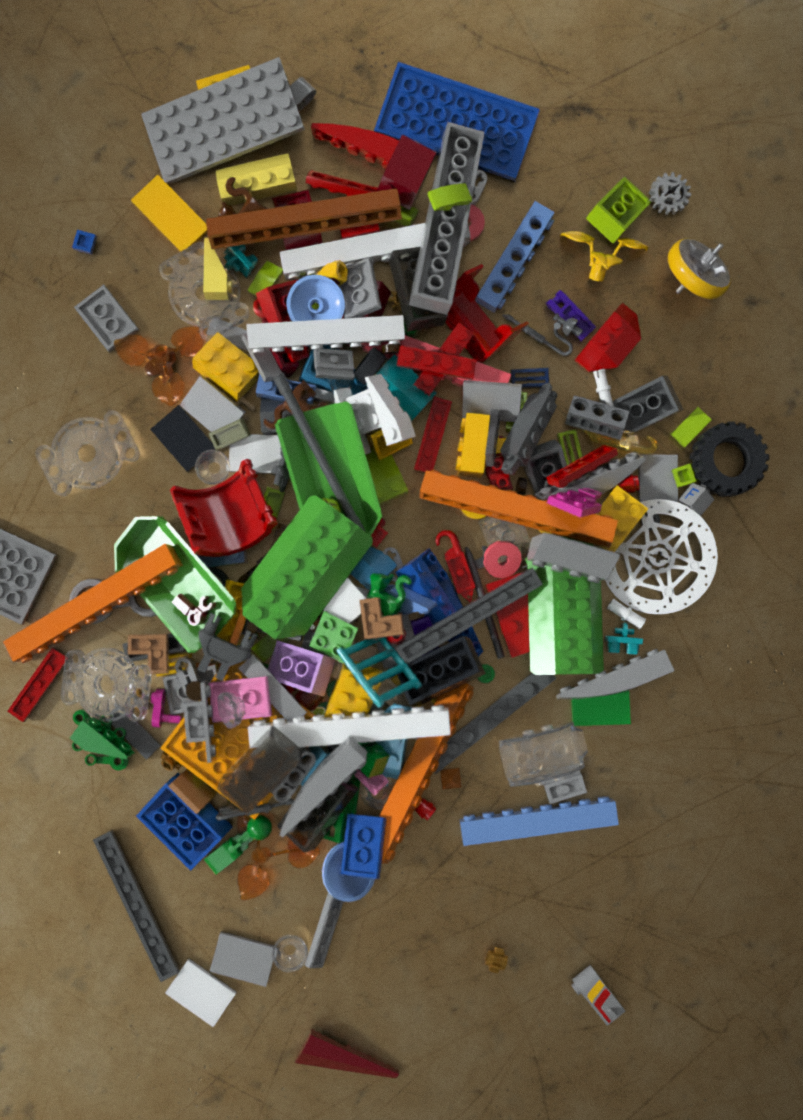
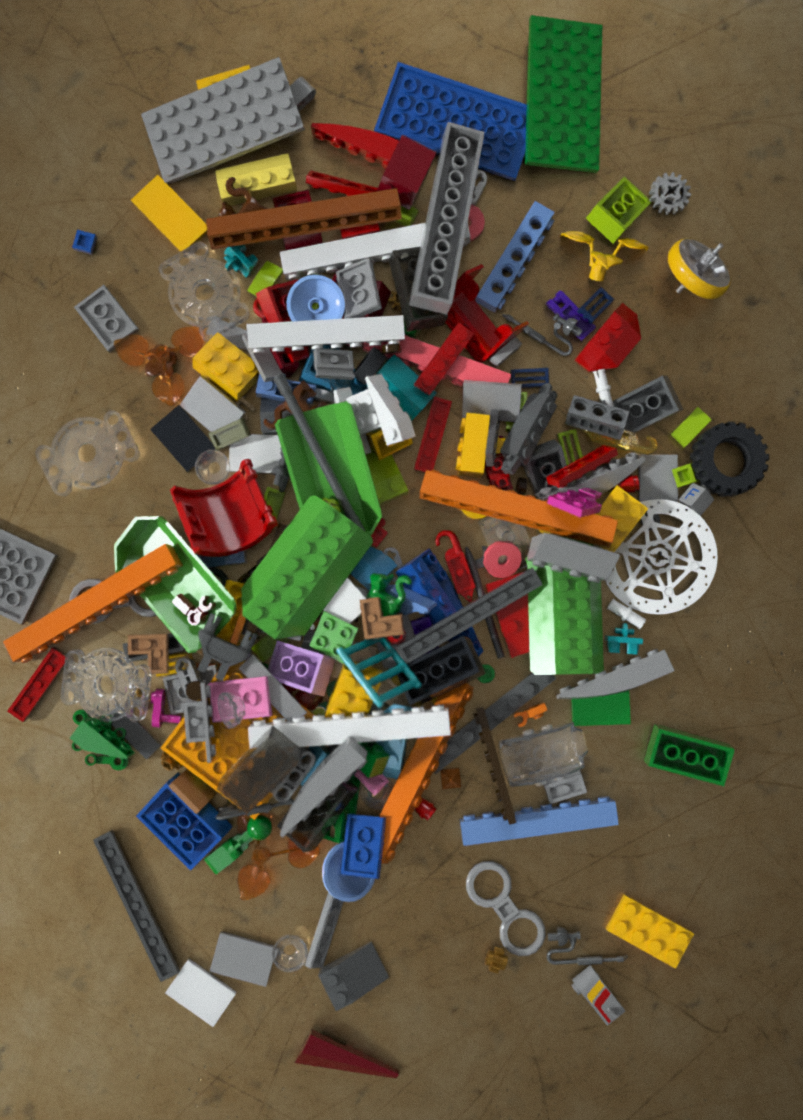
light yellow slope [203,238,232,300] -> none
yellow rock [316,260,348,286] -> none
red plate [397,346,477,380] -> none
lime slope [427,183,473,211] -> none
none -> dark grey slope [318,941,389,1011]
none -> light grey bar [466,861,546,956]
none -> dark brown plate [473,707,517,825]
none -> light grey beam [489,337,522,368]
none -> orange plate [513,702,547,727]
none -> green plate [525,15,603,173]
none -> dark grey piece [546,926,628,965]
none -> dark blue tile [577,287,615,325]
none -> yellow plate [606,894,694,969]
none -> green brick [644,724,735,786]

